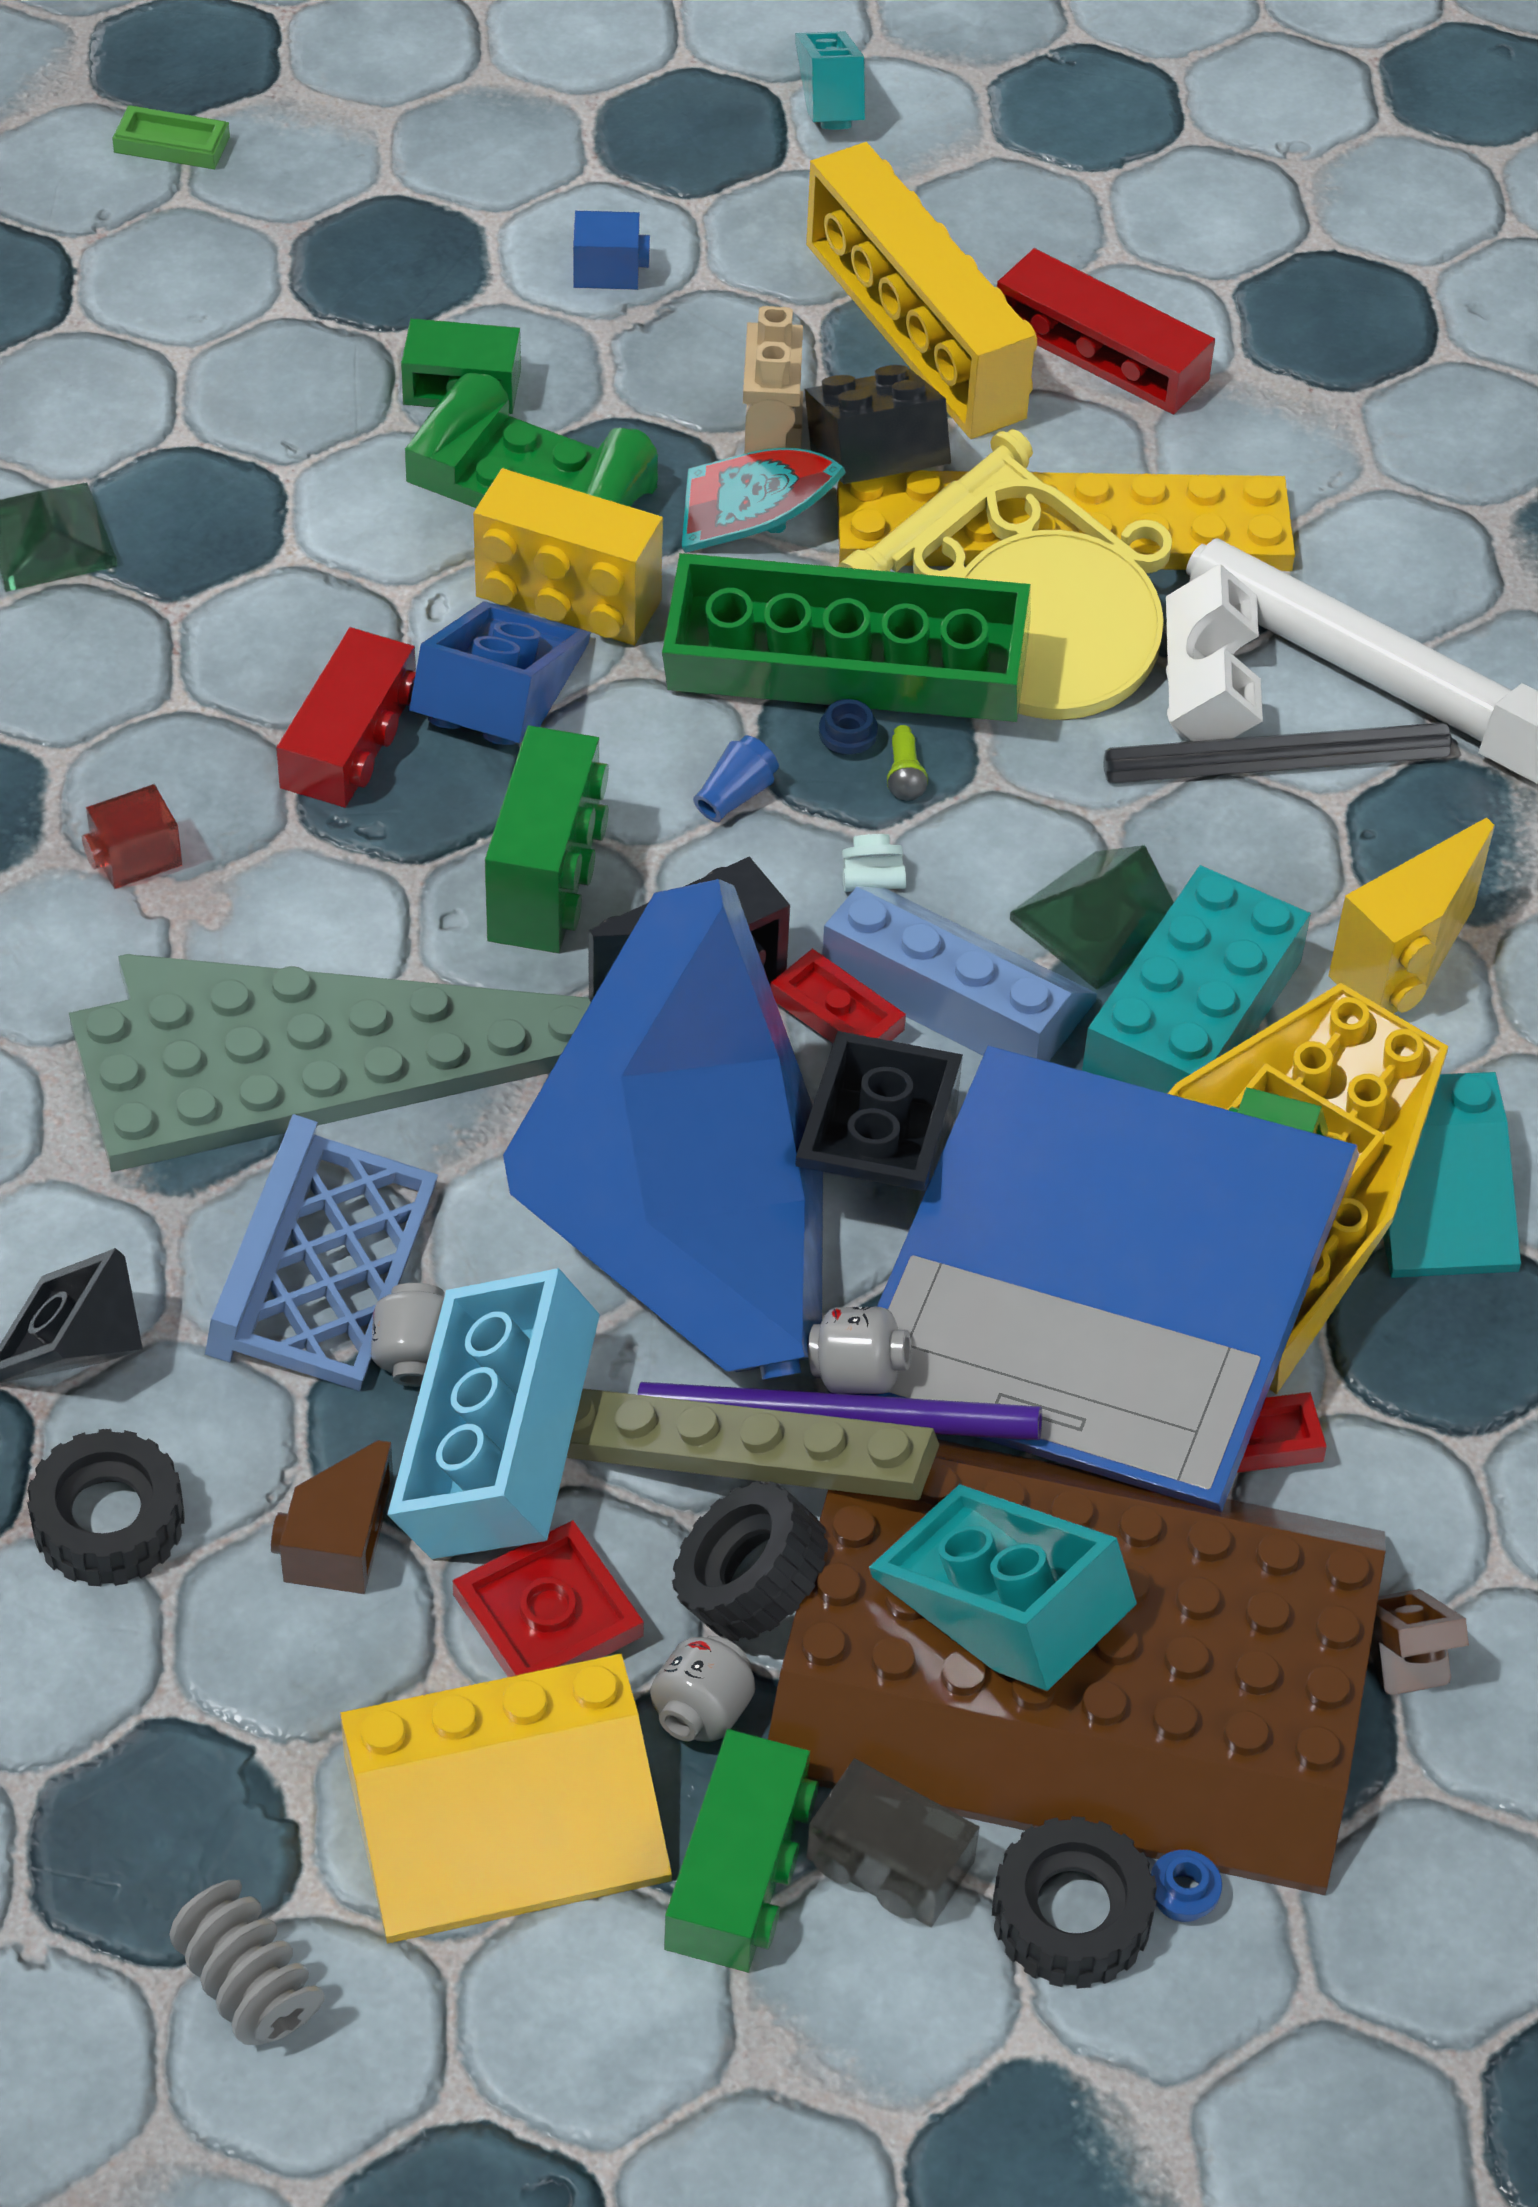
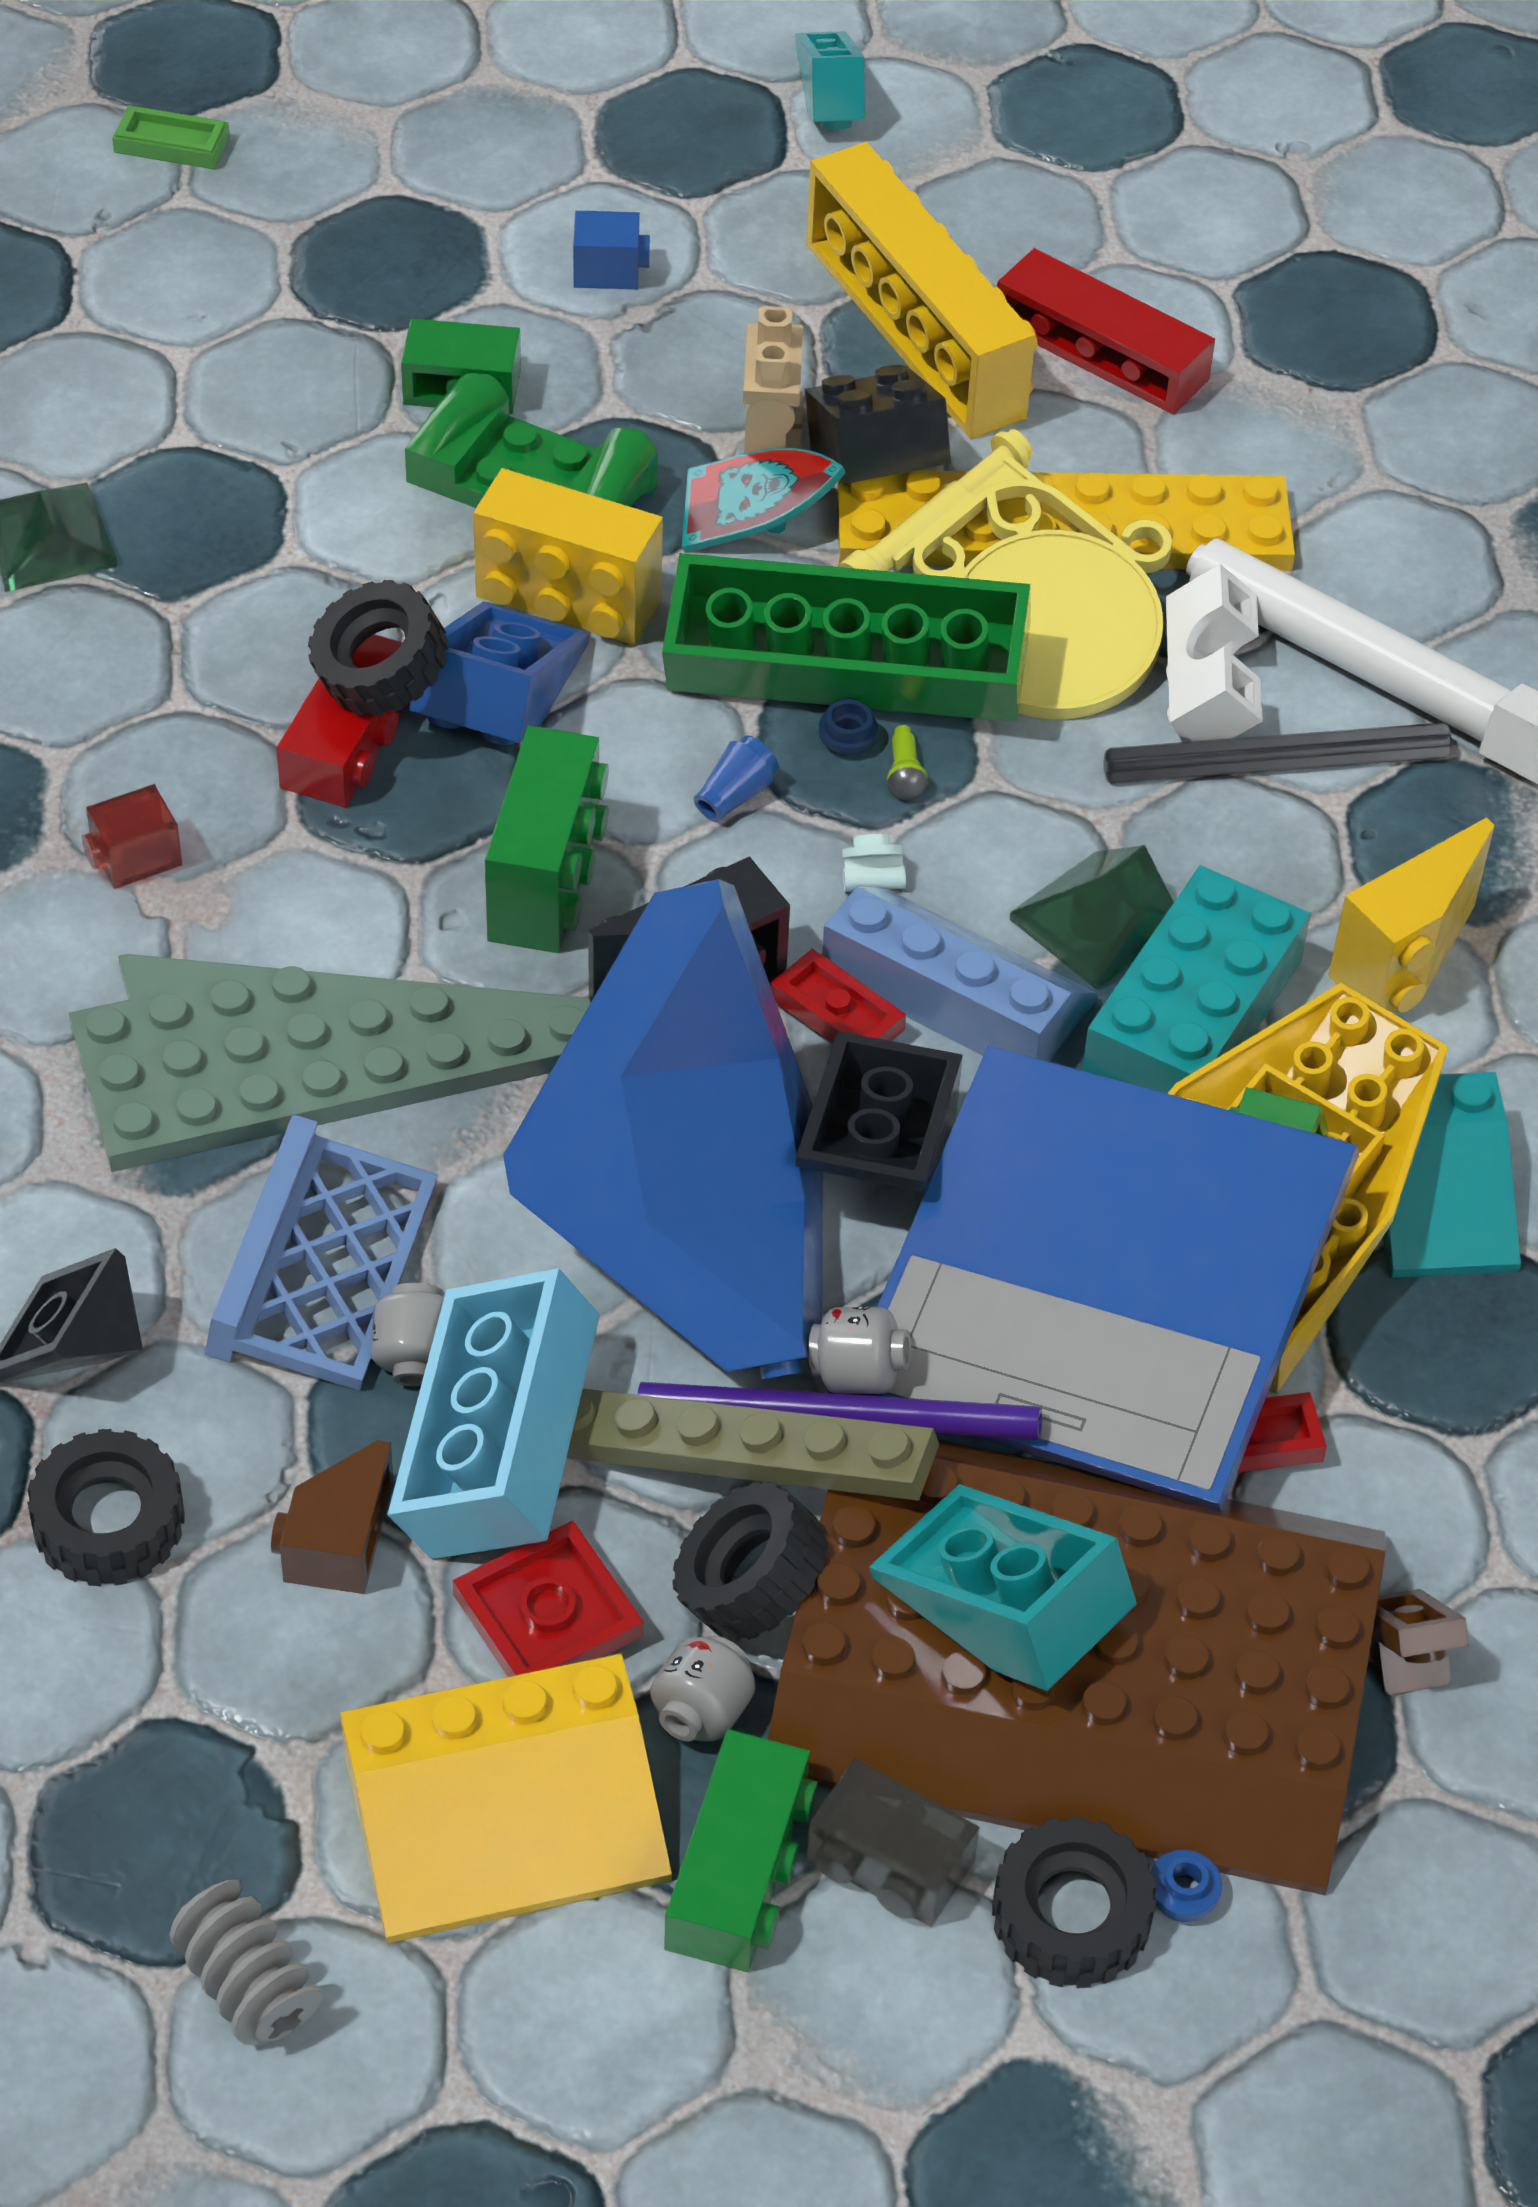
none -> black tyre [308,580,449,716]

